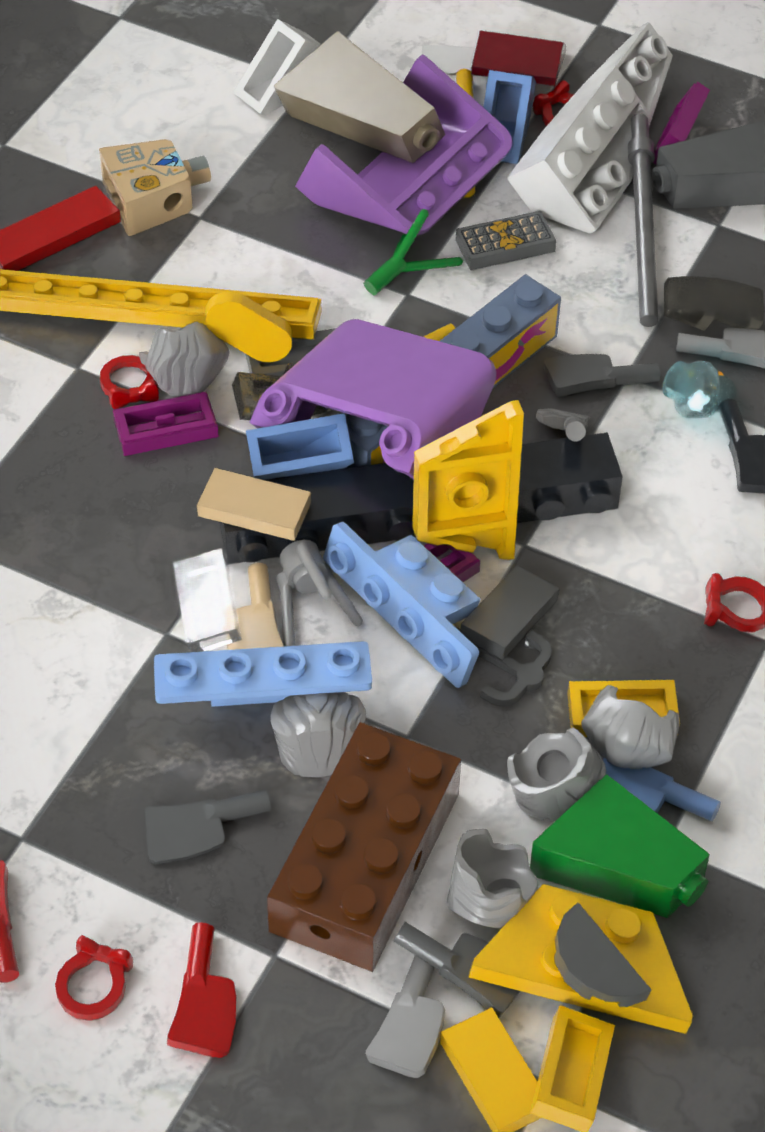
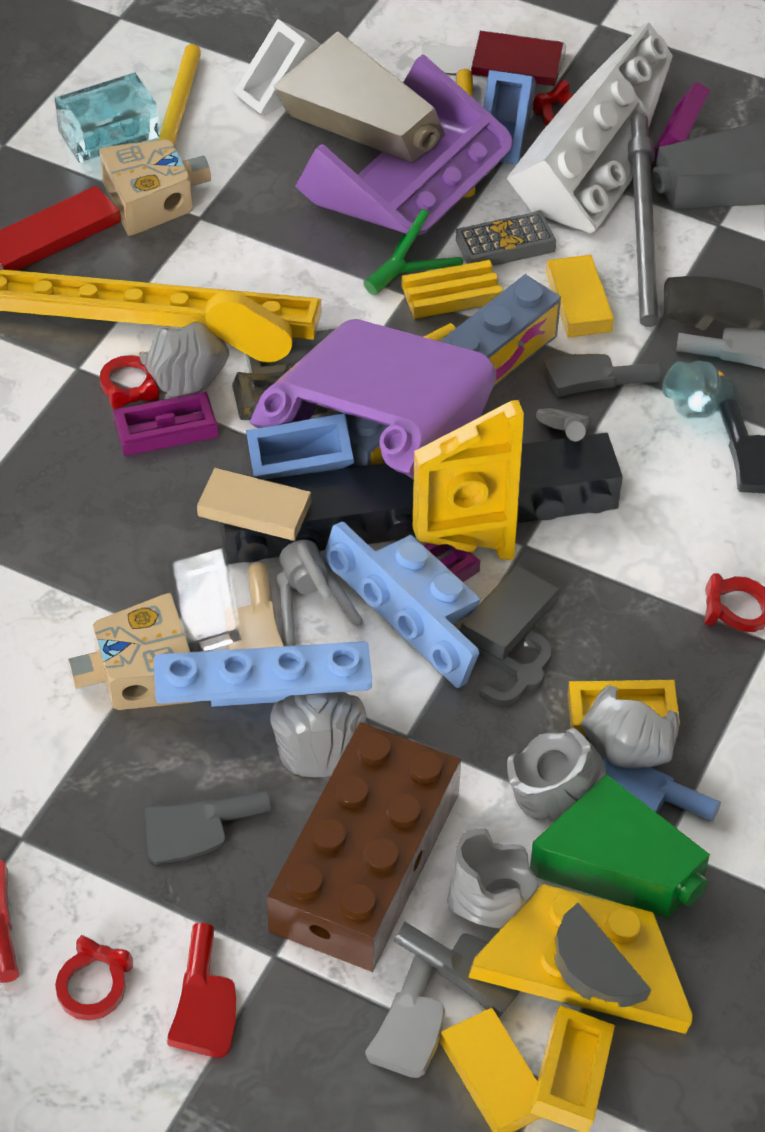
none -> clear light blue brick [54,72,159,162]
none -> tan torso [68,593,192,710]
none -> yellow bar [158,44,201,145]
none -> yellow tile [402,260,503,319]
none -> yellow tile [546,255,614,338]

